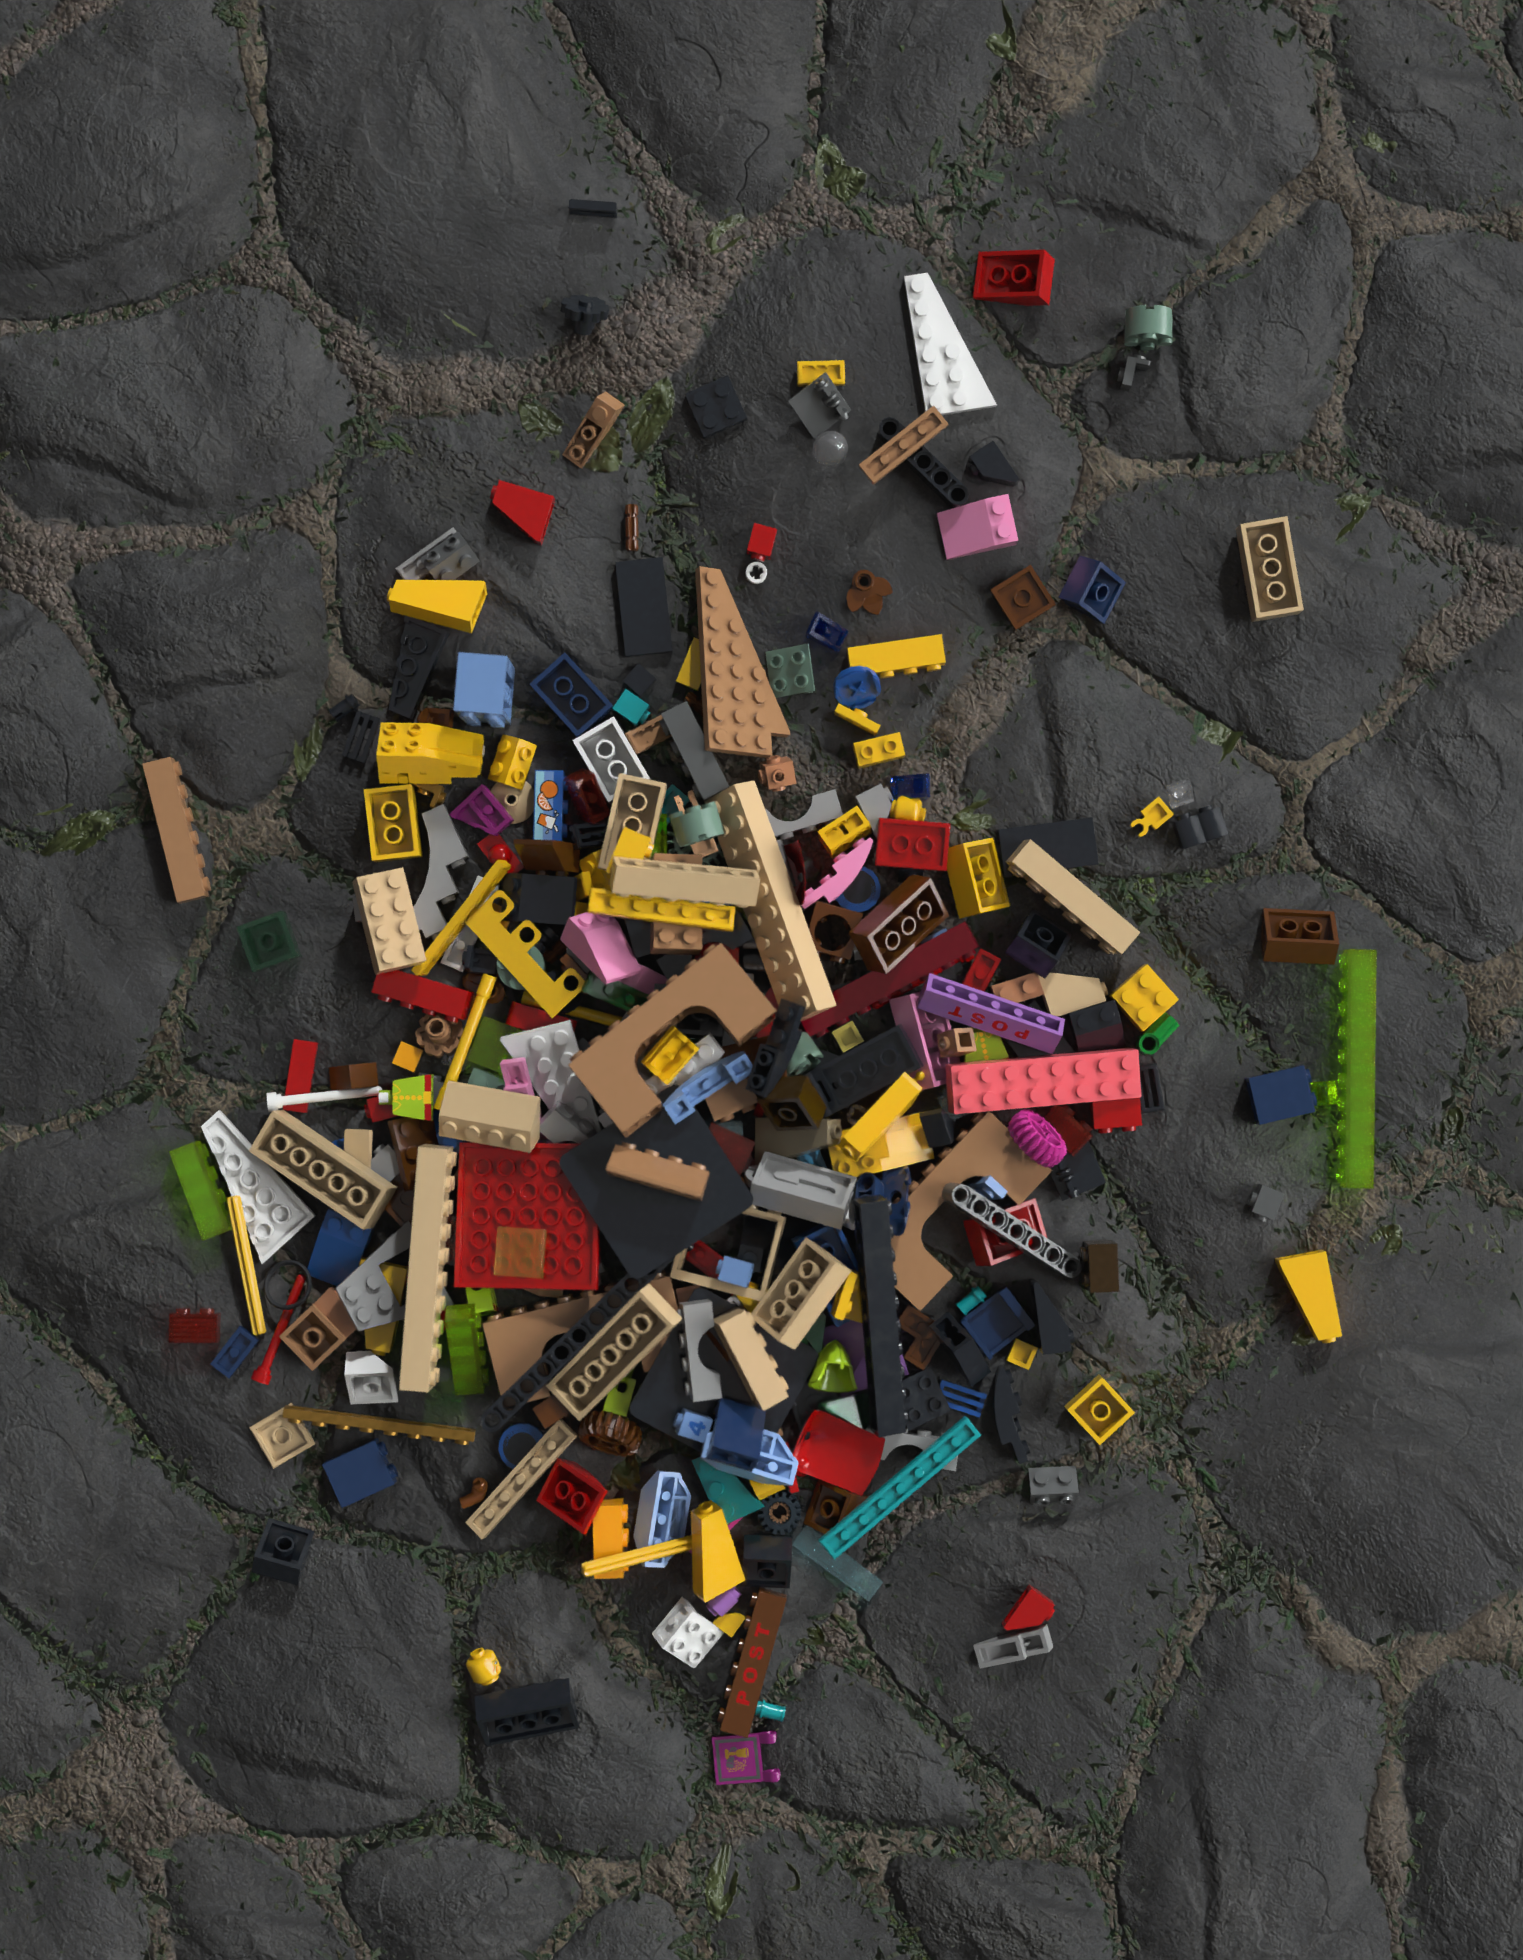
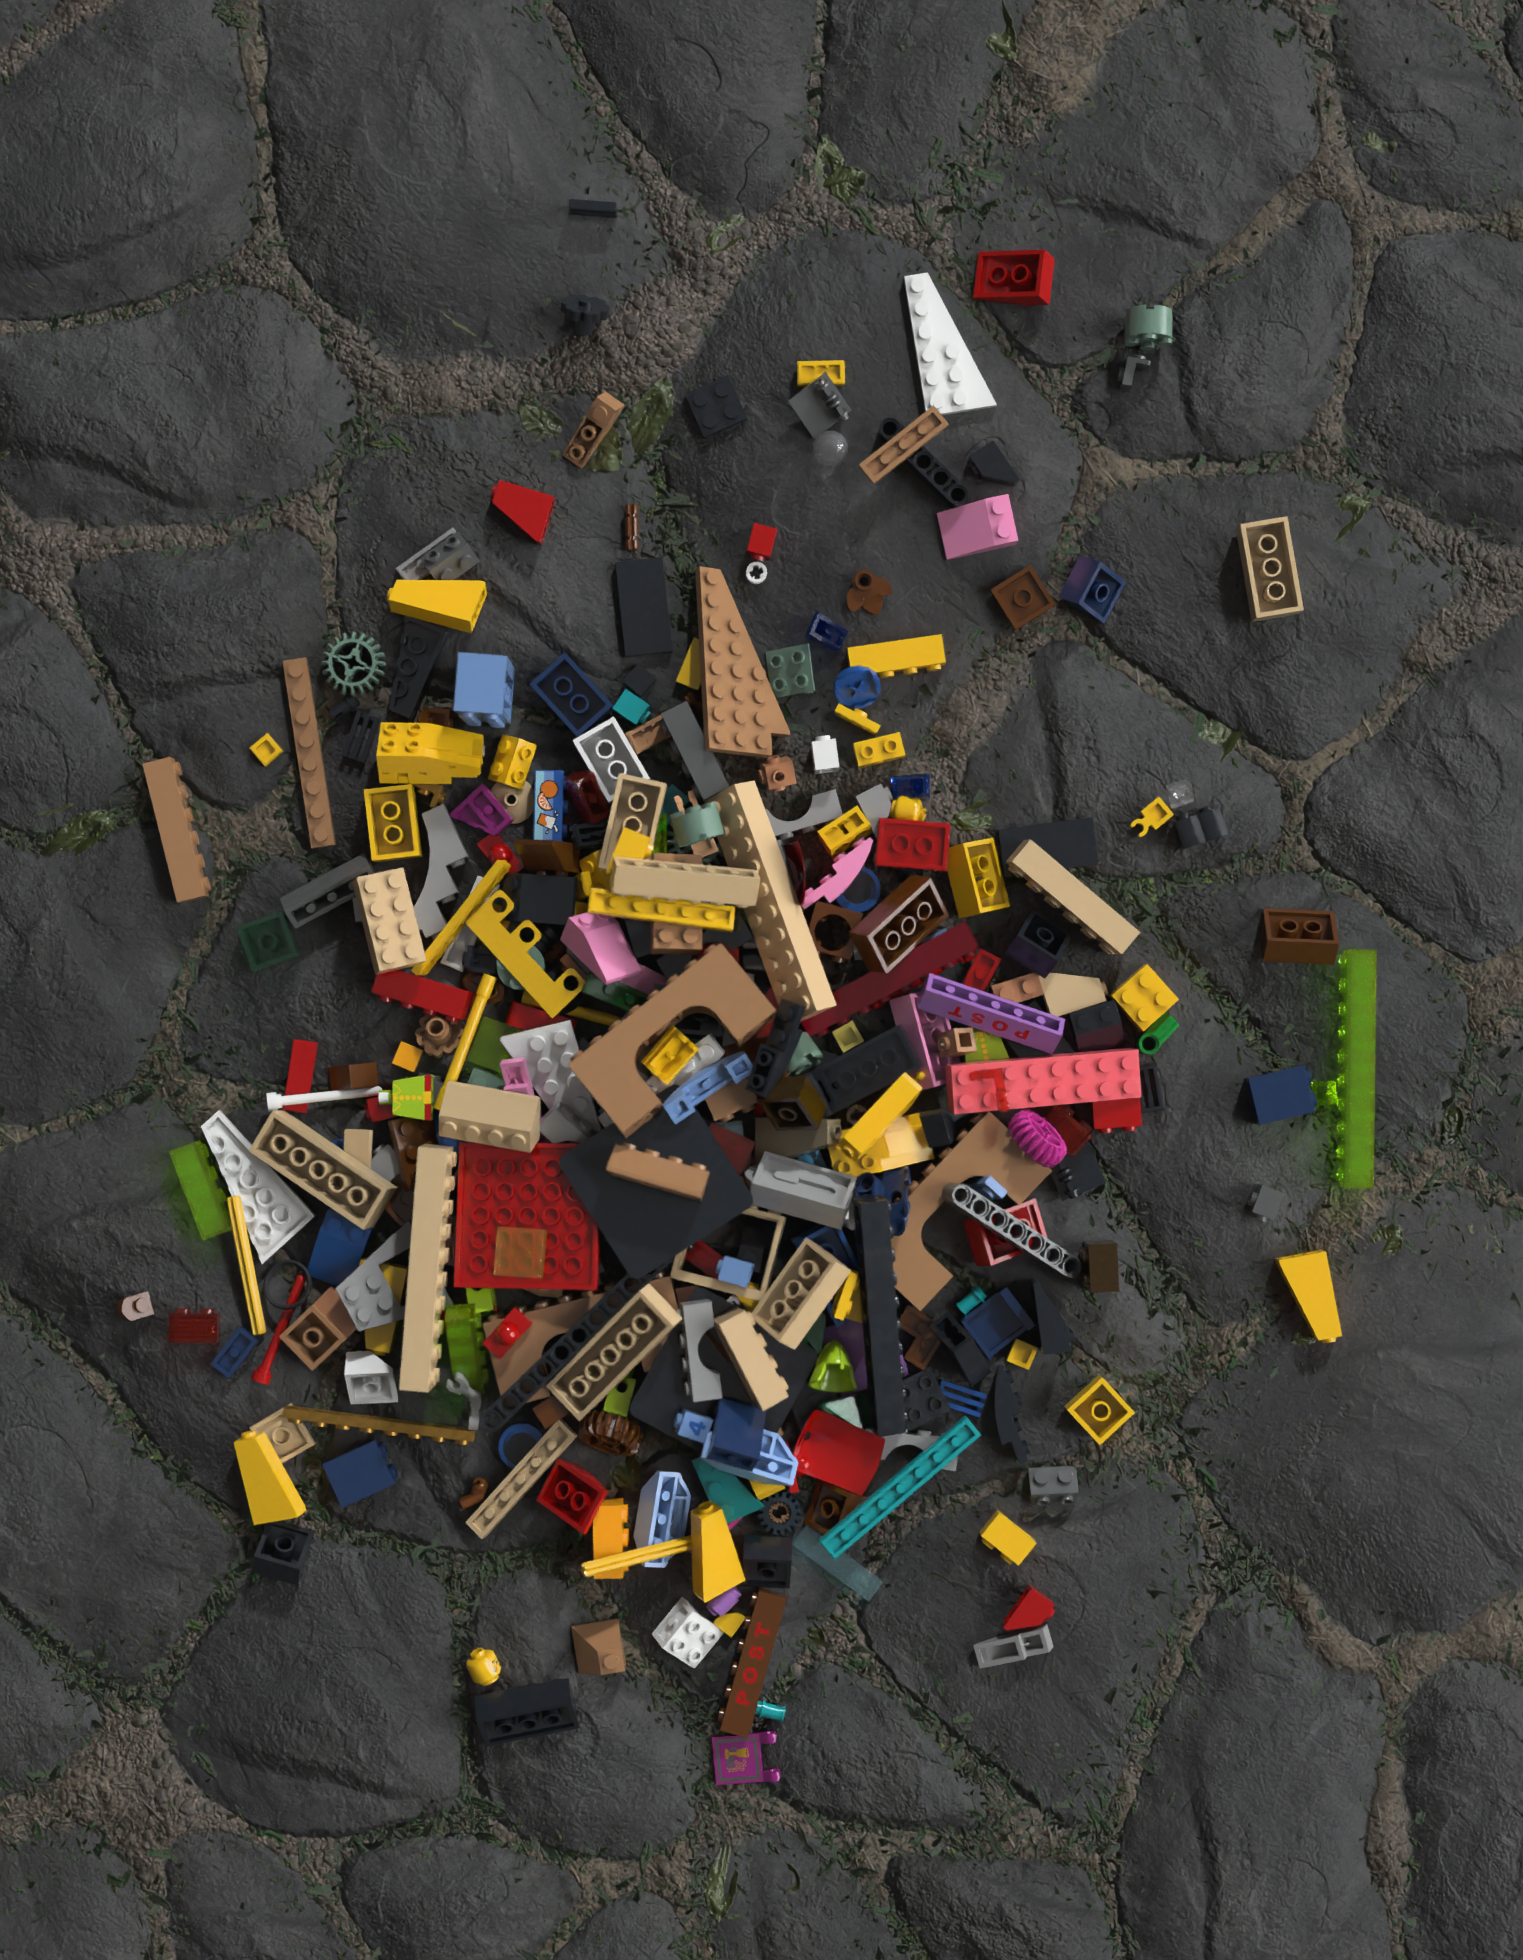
none -> plate [115,1291,154,1322]
none -> yellow slope [233,1430,306,1525]
none -> yellow tile [250,733,284,767]
none -> dark grey brick [280,853,376,929]
none -> medium nougat plate [283,657,336,849]
none -> sand green gear [321,631,386,696]
none -> light grey piece [446,1372,482,1431]
none -> red tile [482,1307,533,1359]
none -> medium nougat slope [571,1618,626,1675]
none -> white brick [811,735,839,774]
none -> clear red piece [969,1068,1009,1113]
none -> yellow brick [980,1510,1036,1566]

